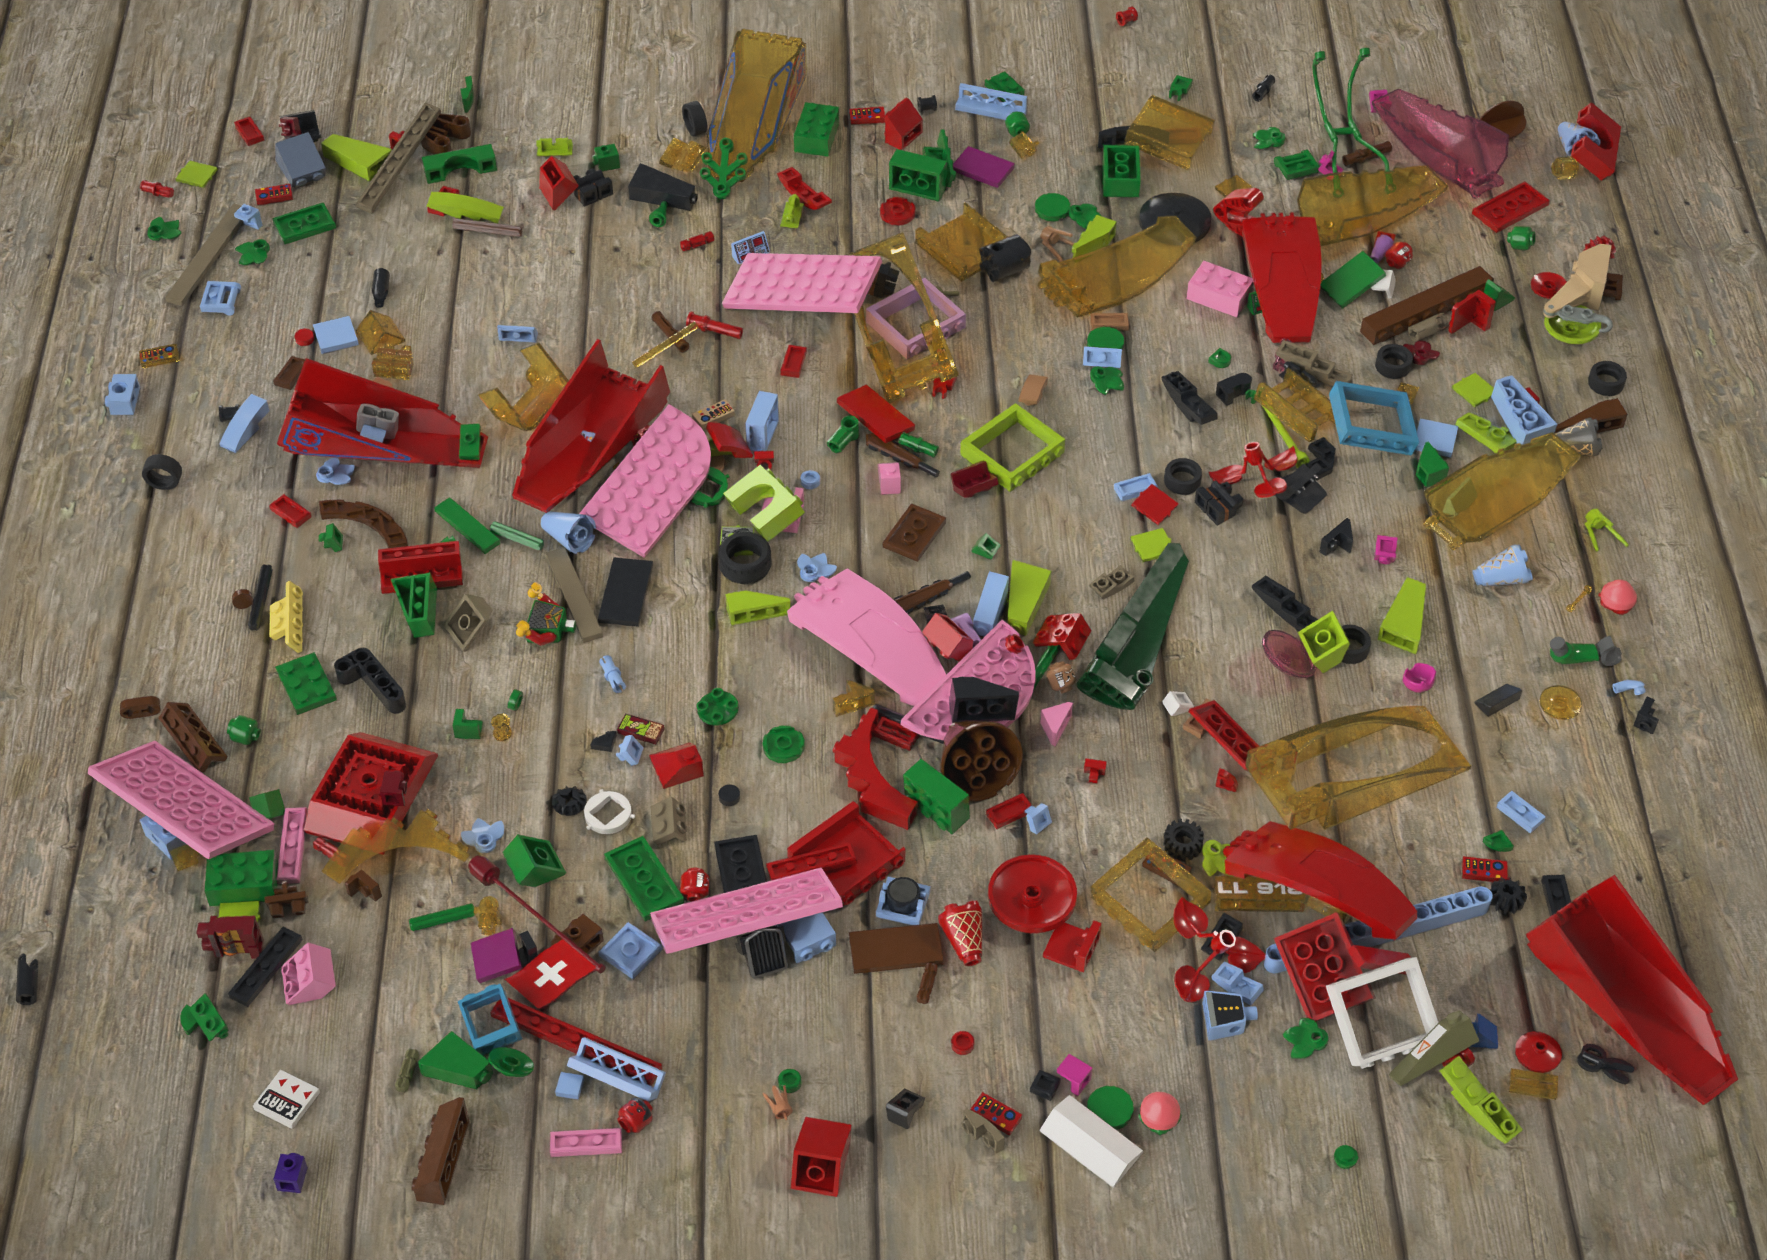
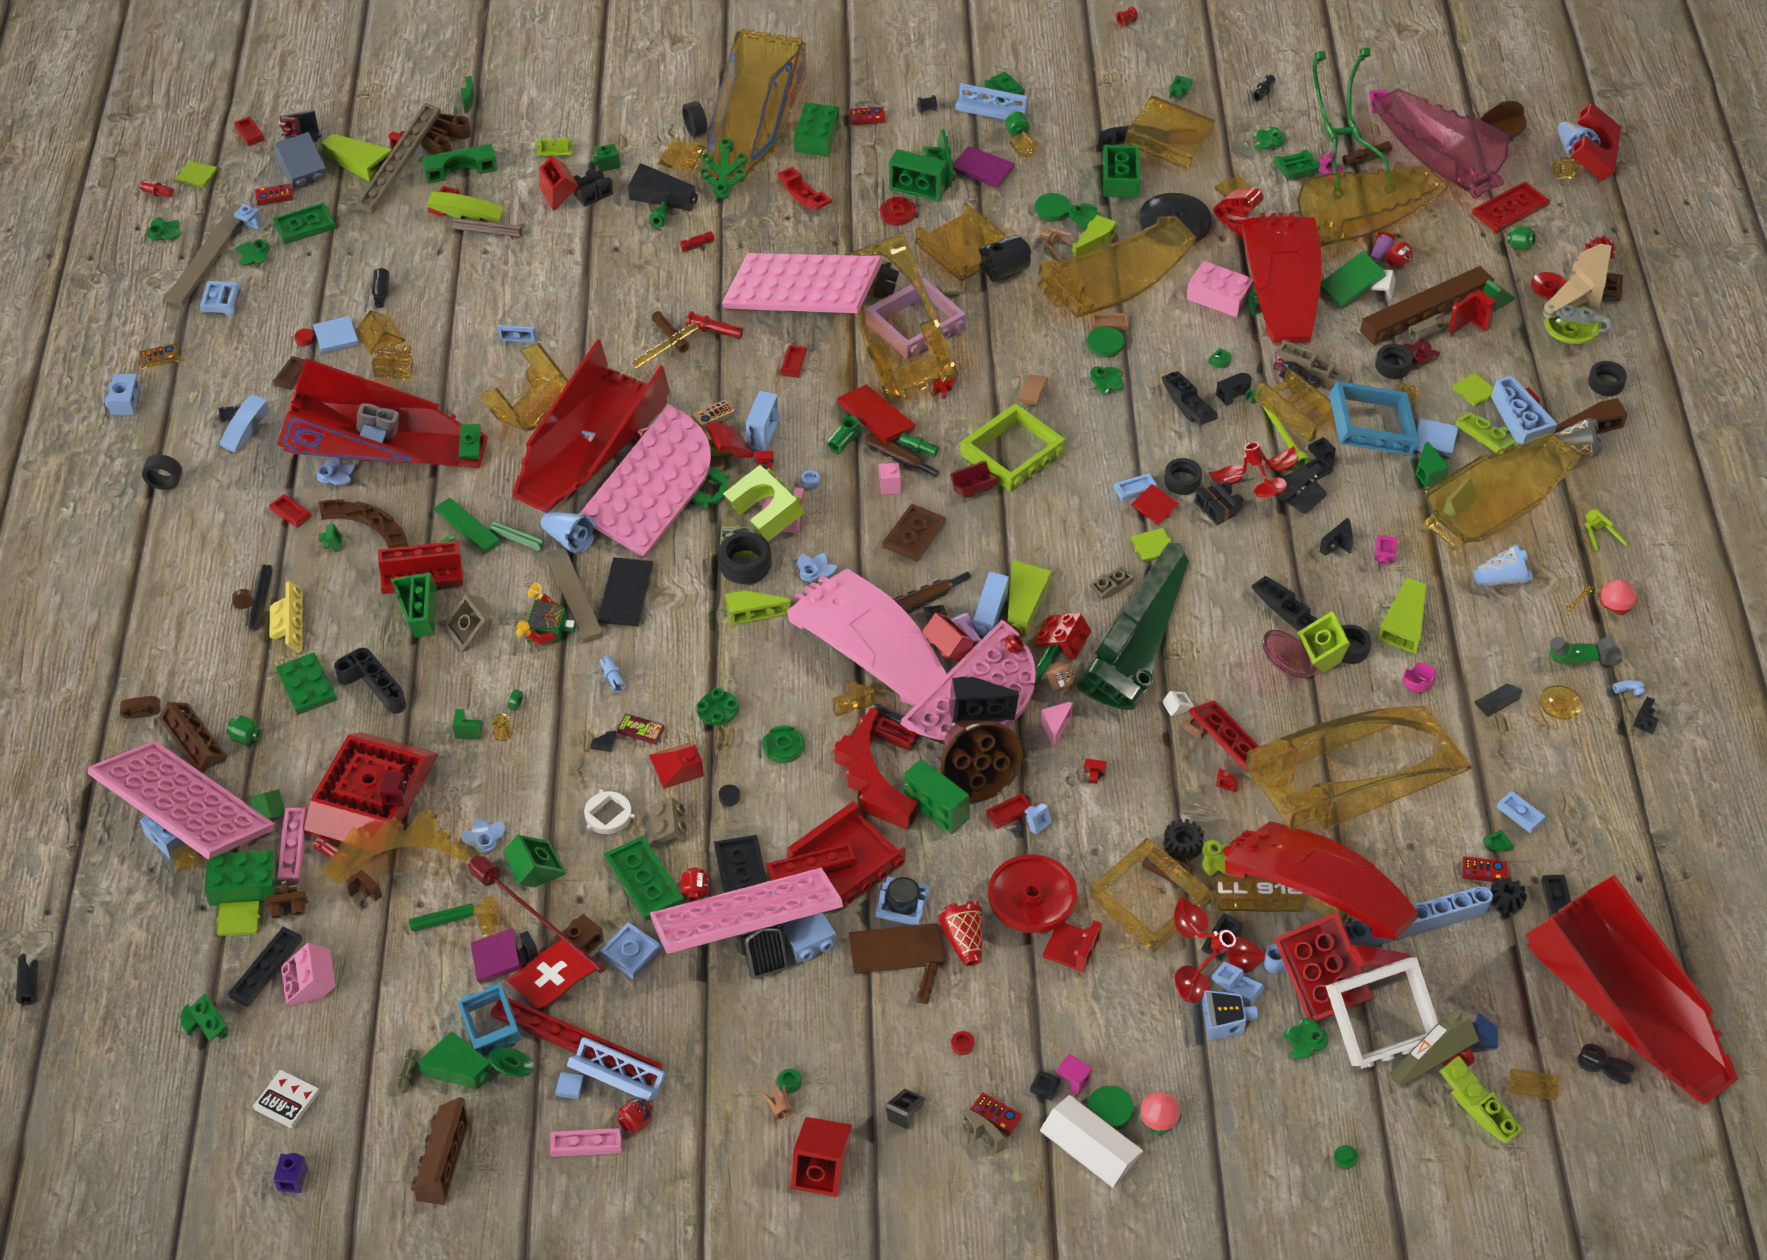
dark red hips [196,916,264,959] -> none
black gear [552,785,587,816] -> none
light blue tile [616,735,643,766] -> none
slope [731,231,770,264] -> none
lime hinge [780,194,804,228] -> none
red slope [884,97,923,150] -> none
green slope [971,533,1001,559] -> none
light blue plate [1083,346,1122,368] -> none
red dish [1515,1032,1562,1073] -> none

